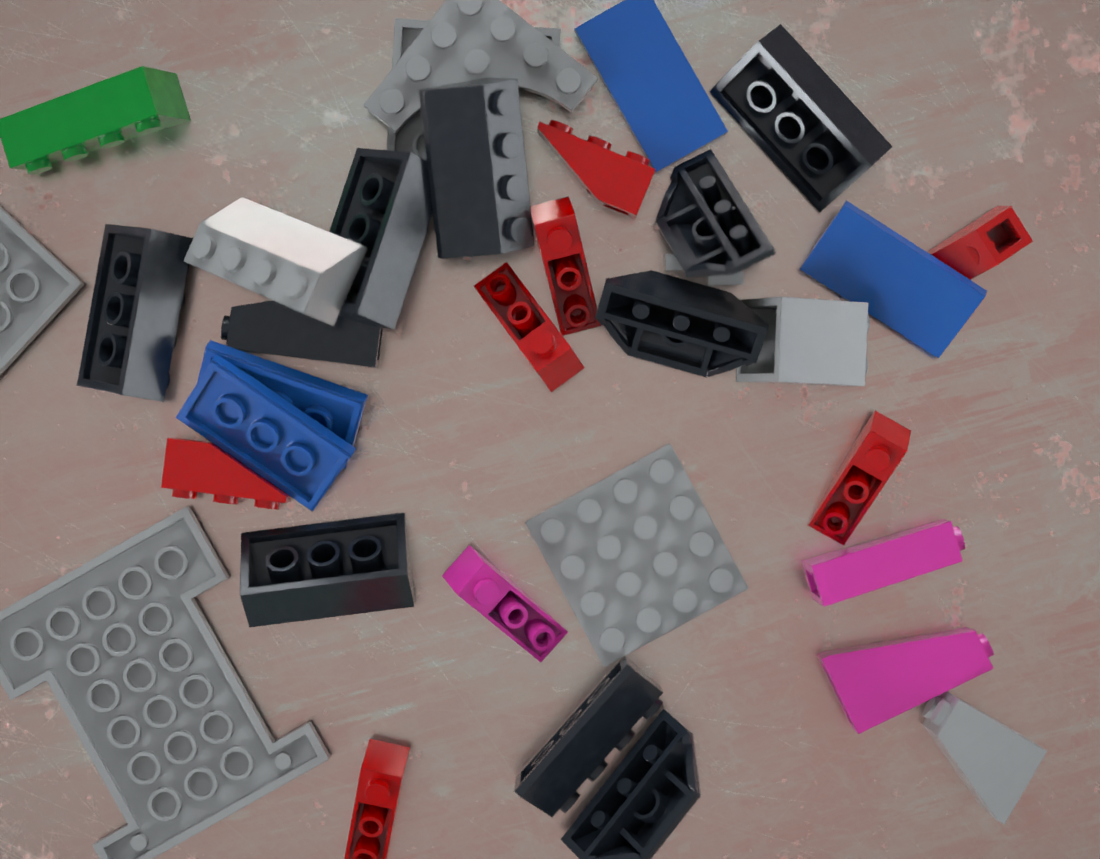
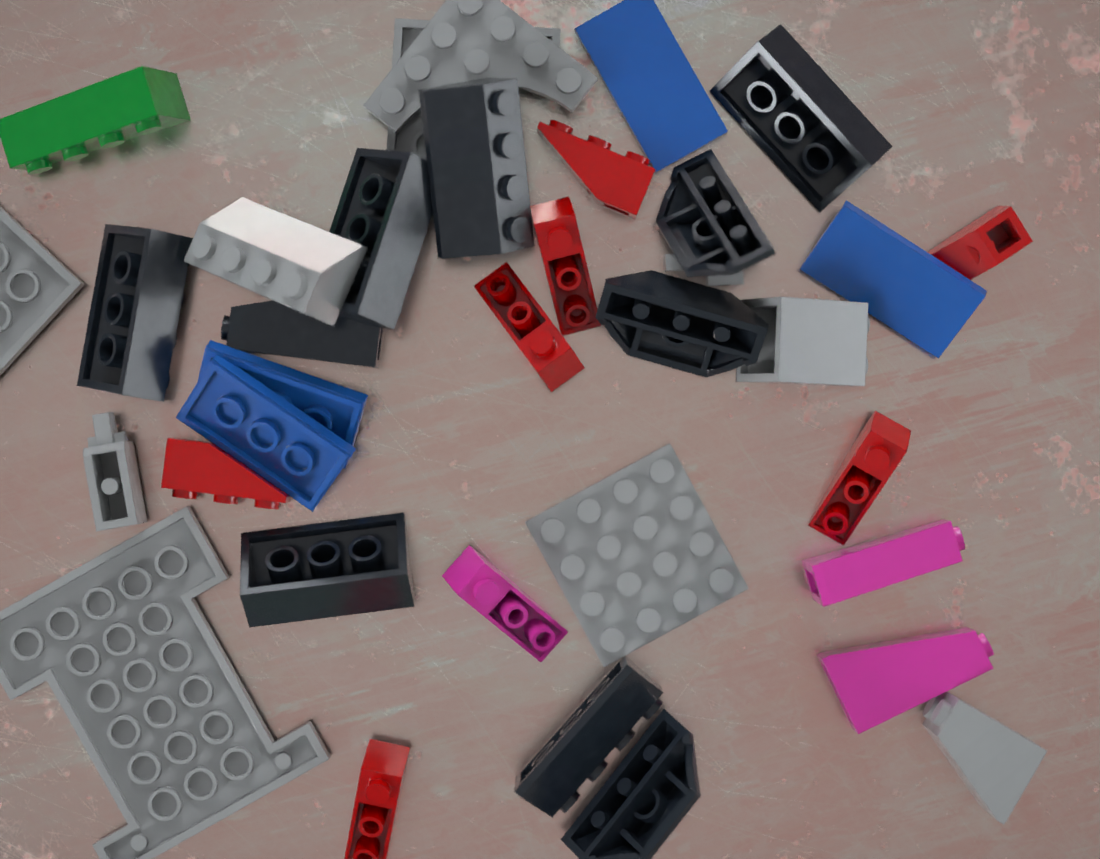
none -> light grey hinge [83,412,147,531]

